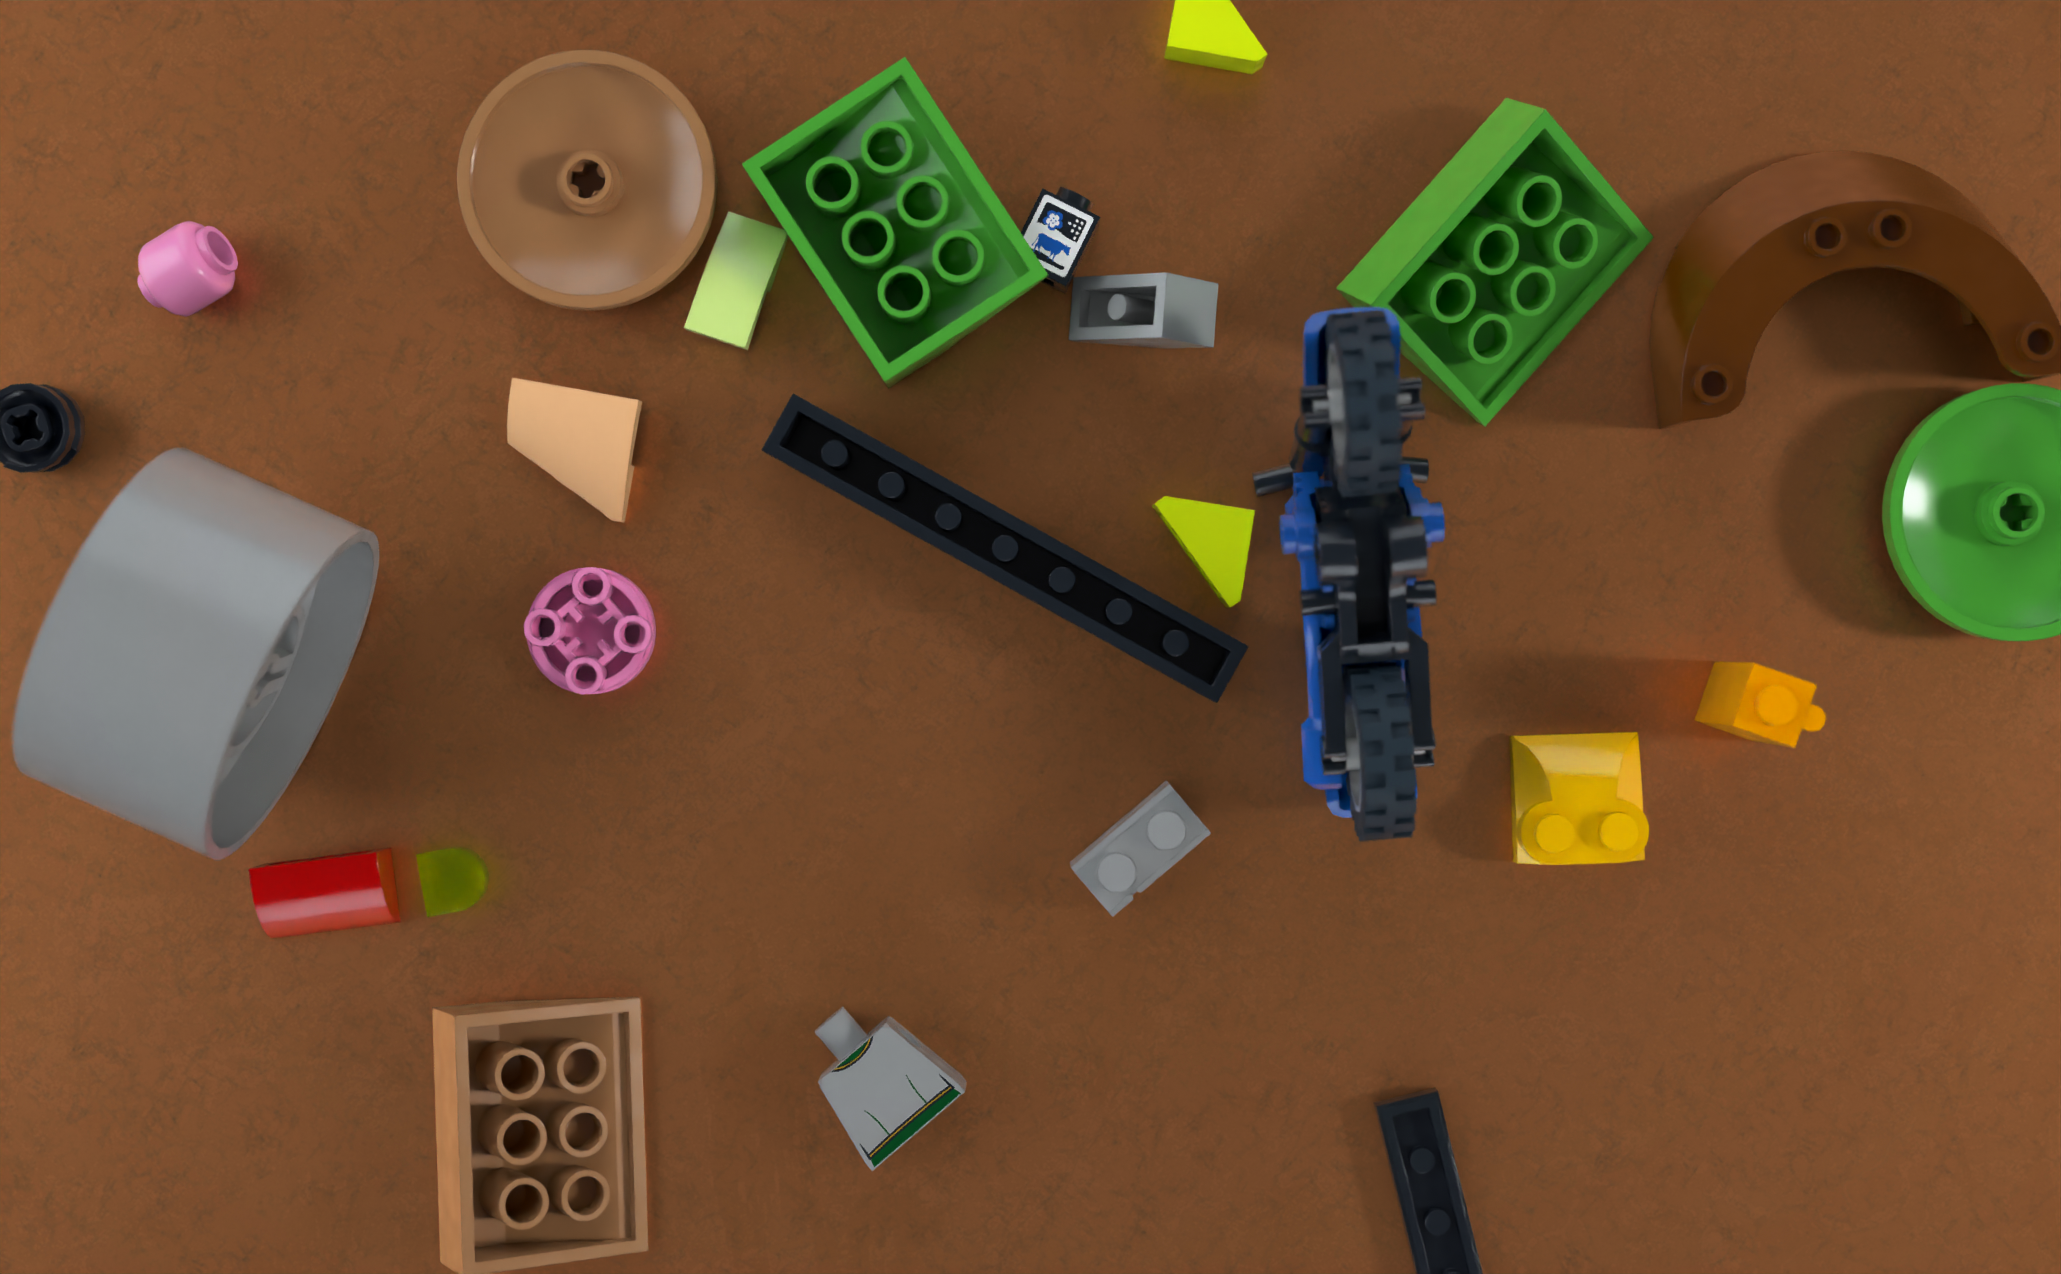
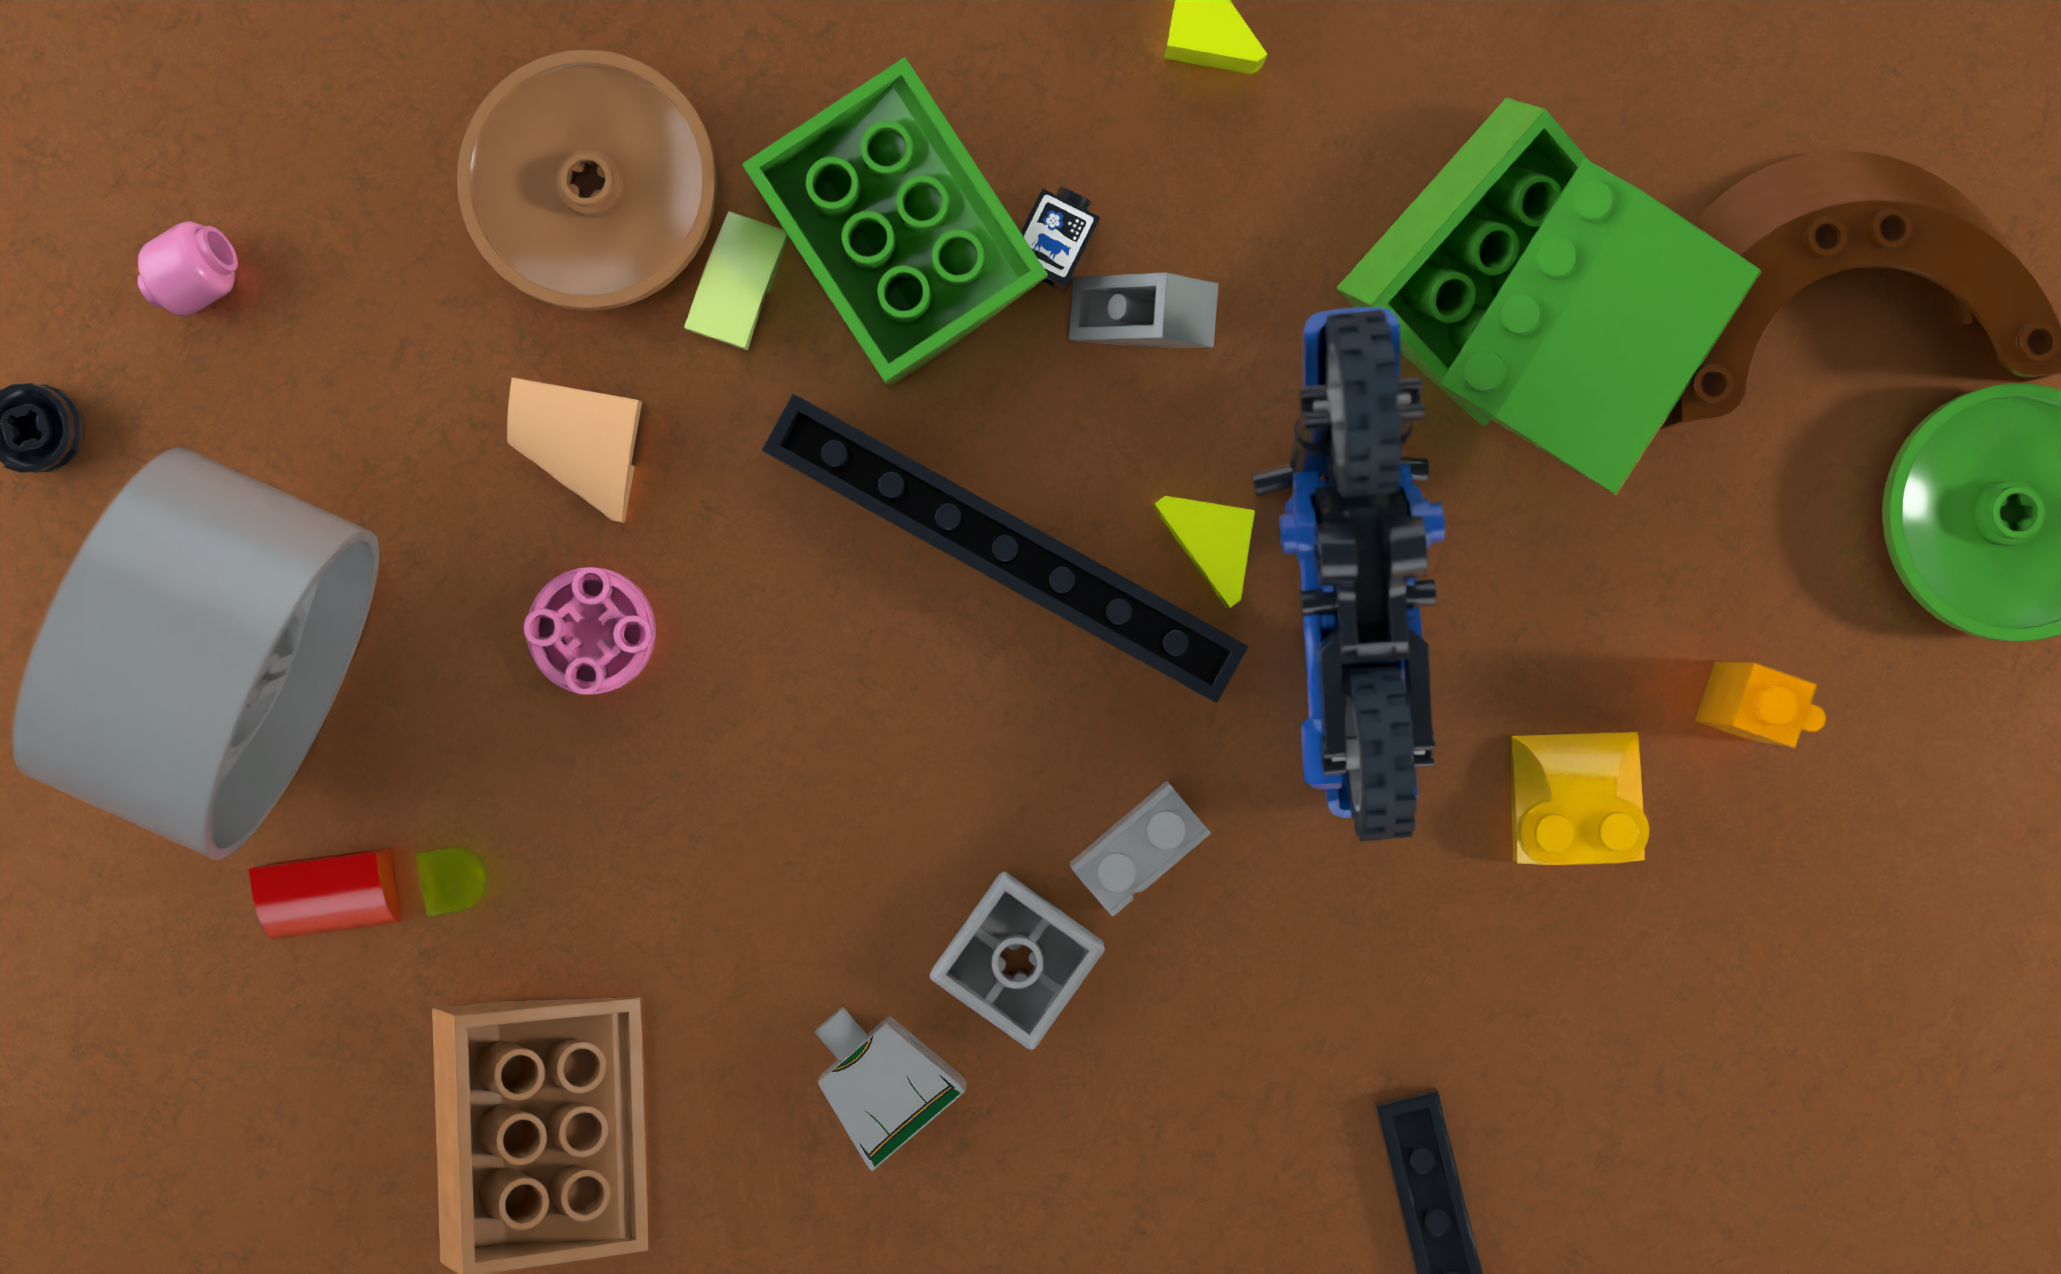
none -> light grey brick [930,872,1105,1050]
none -> bright green slope [1440,158,1761,495]

